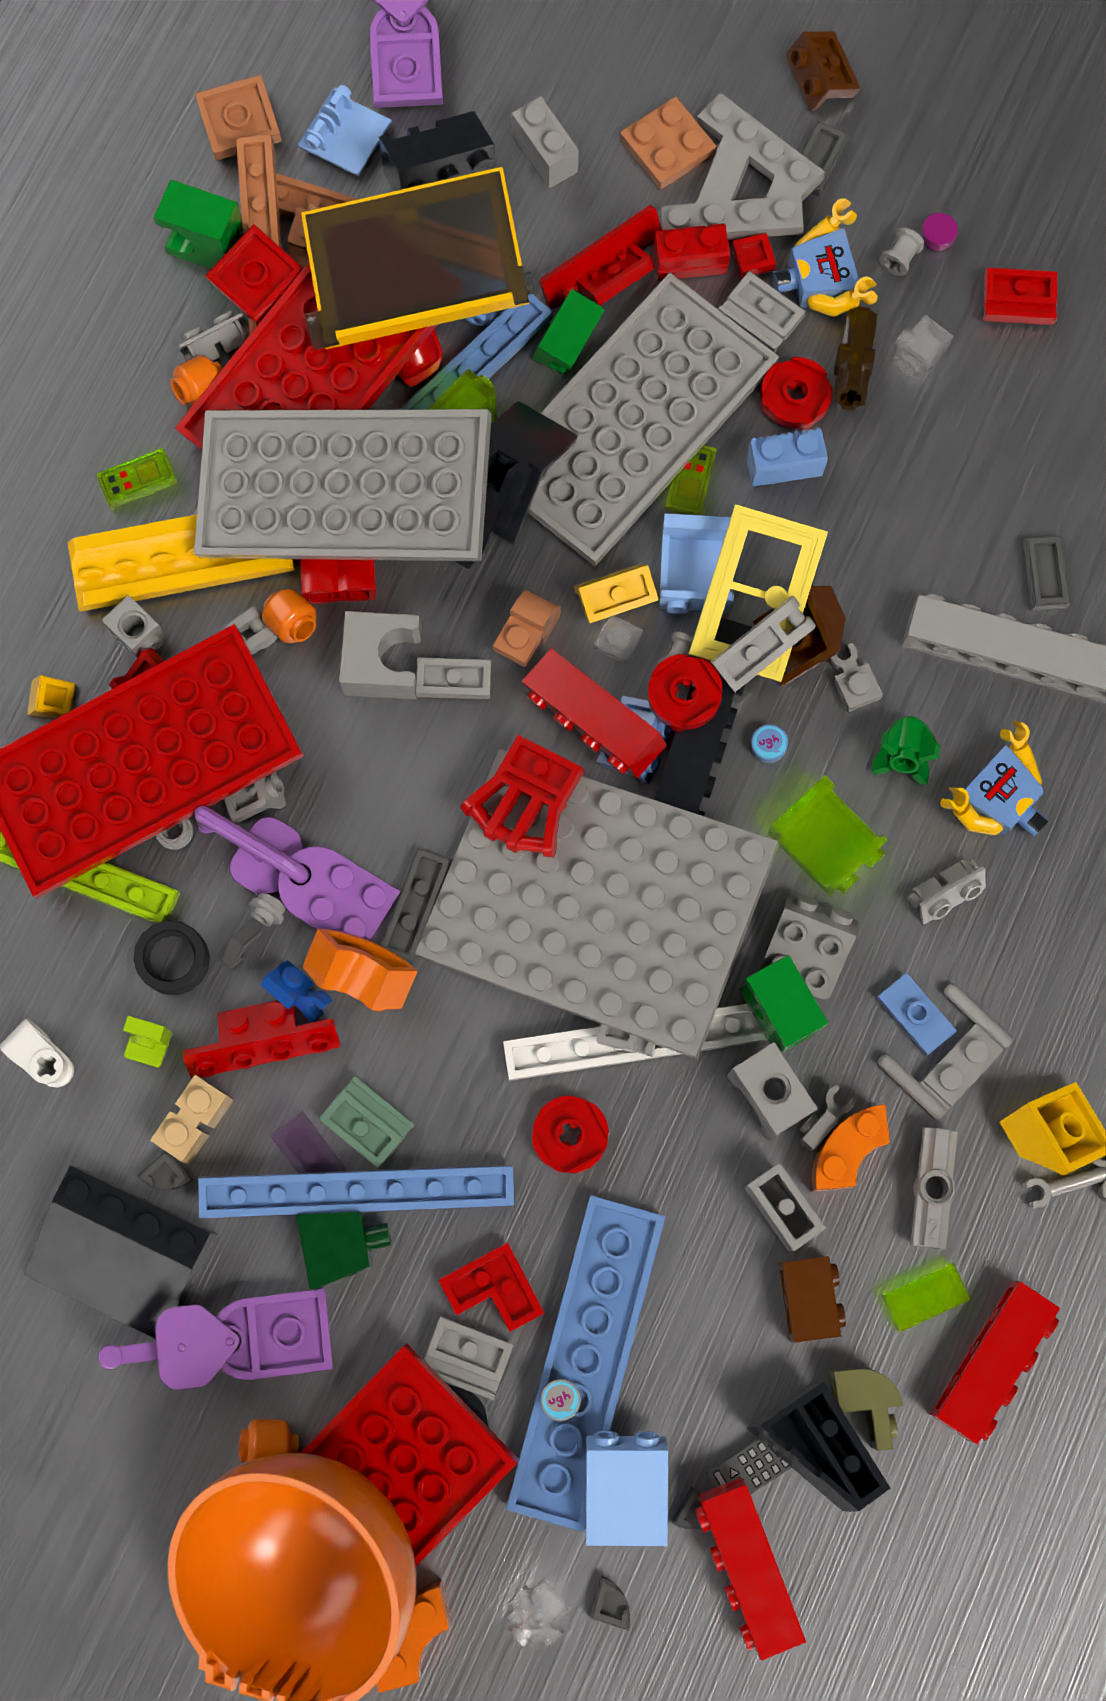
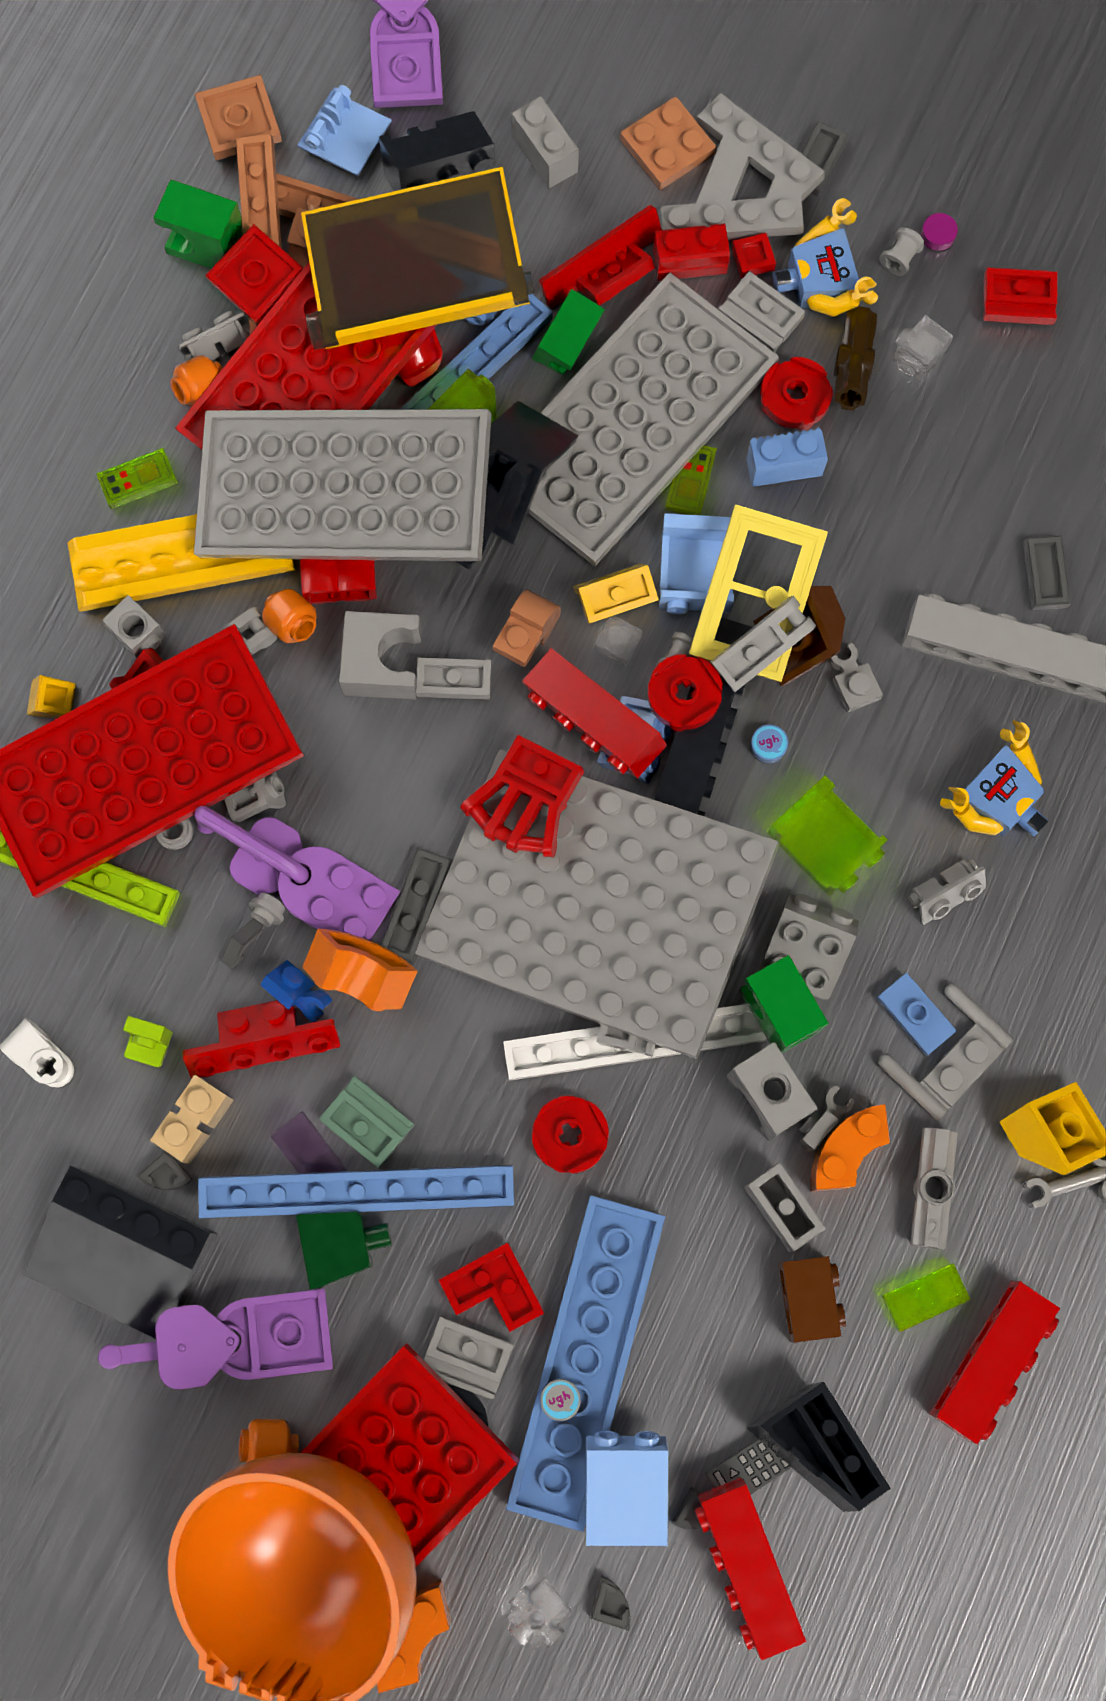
black tyre [133,920,210,995] -> none
reddish brown bracket [786,31,861,111] -> none
olive brick [829,1367,903,1451] -> none
green brick [871,716,940,786] -> none

